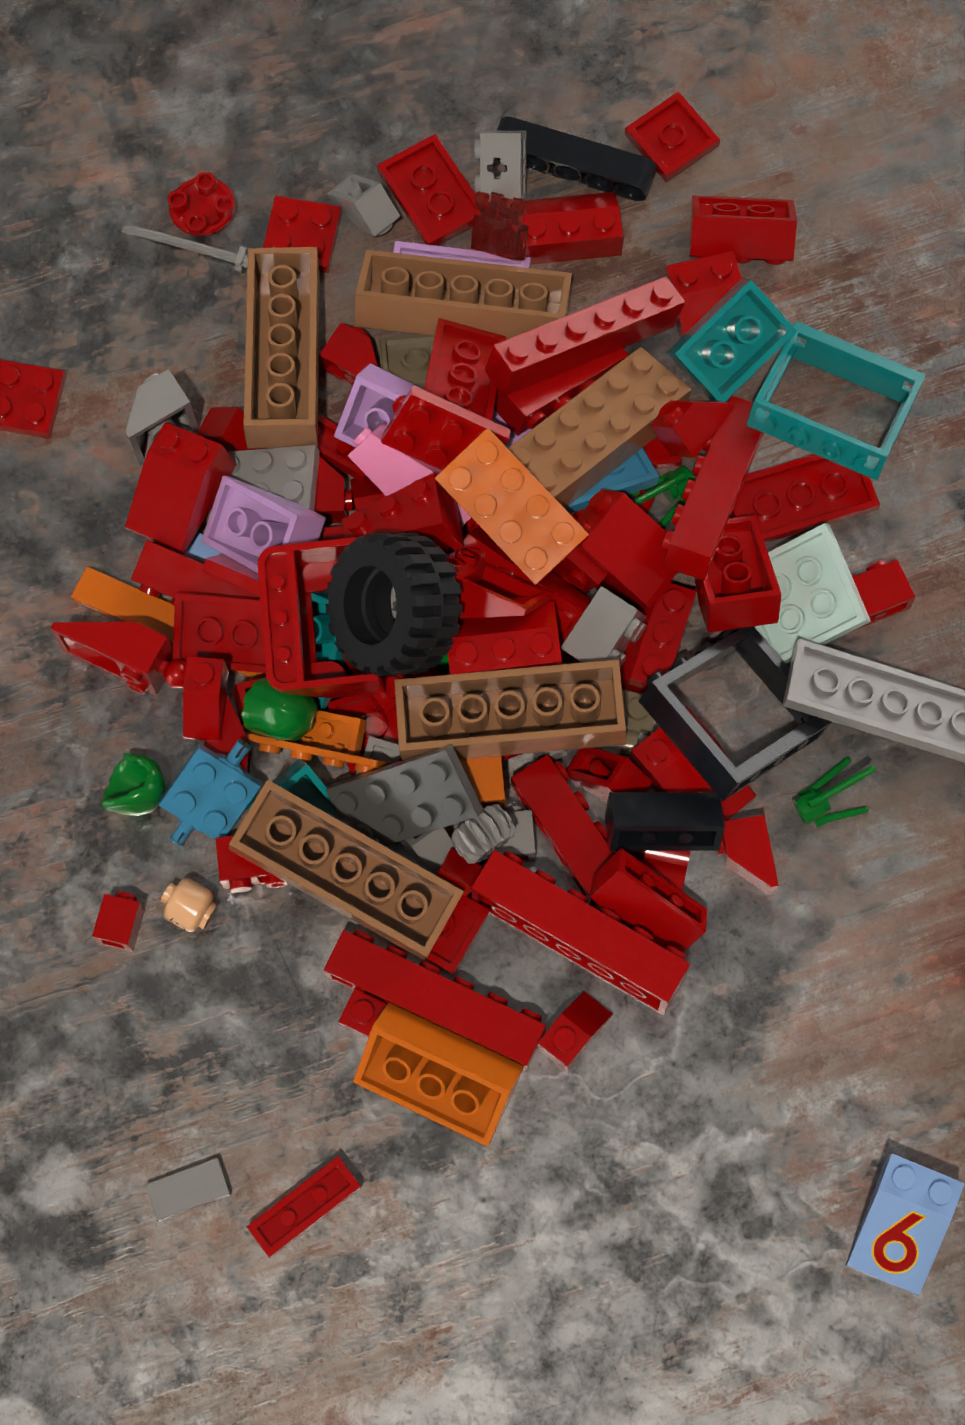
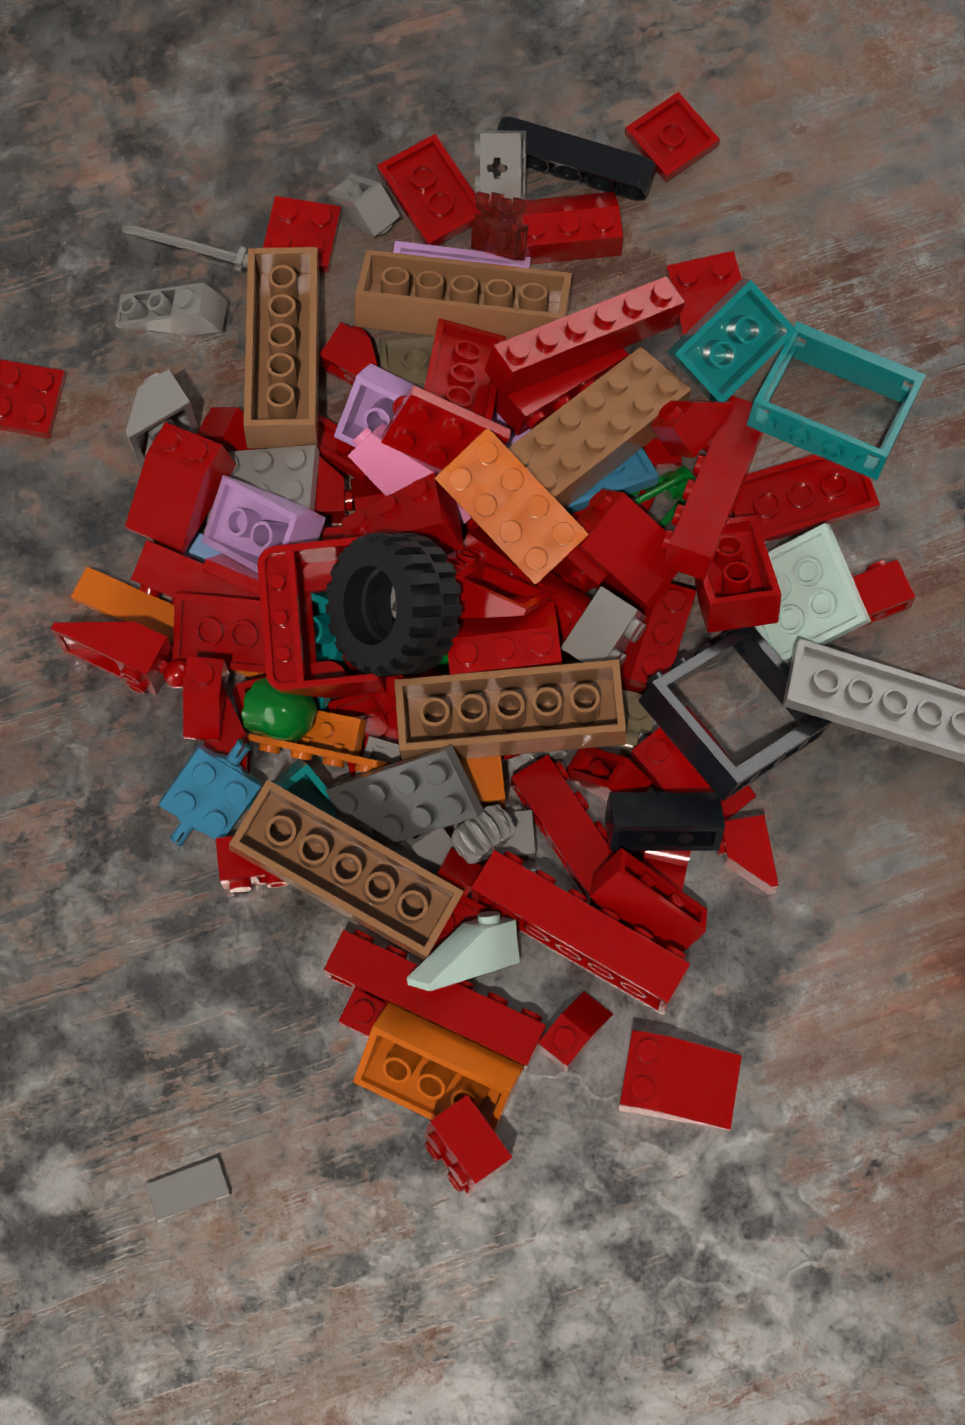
red brick [92,891,145,952] -> none
green hair [100,753,166,817] -> none
light nougat head [160,878,218,932] -> none
red dish [167,172,235,236] -> none
red plate [246,1156,362,1259] -> none
red slope [689,195,797,265] -> none
green plant [793,757,876,828] -> none
light blue slope [846,1154,965,1296] -> none
none -> light grey slope [115,282,227,336]
none -> light aqua slope [407,911,520,991]
none -> red slope [424,1095,513,1198]
none -> red slope [618,1030,742,1131]

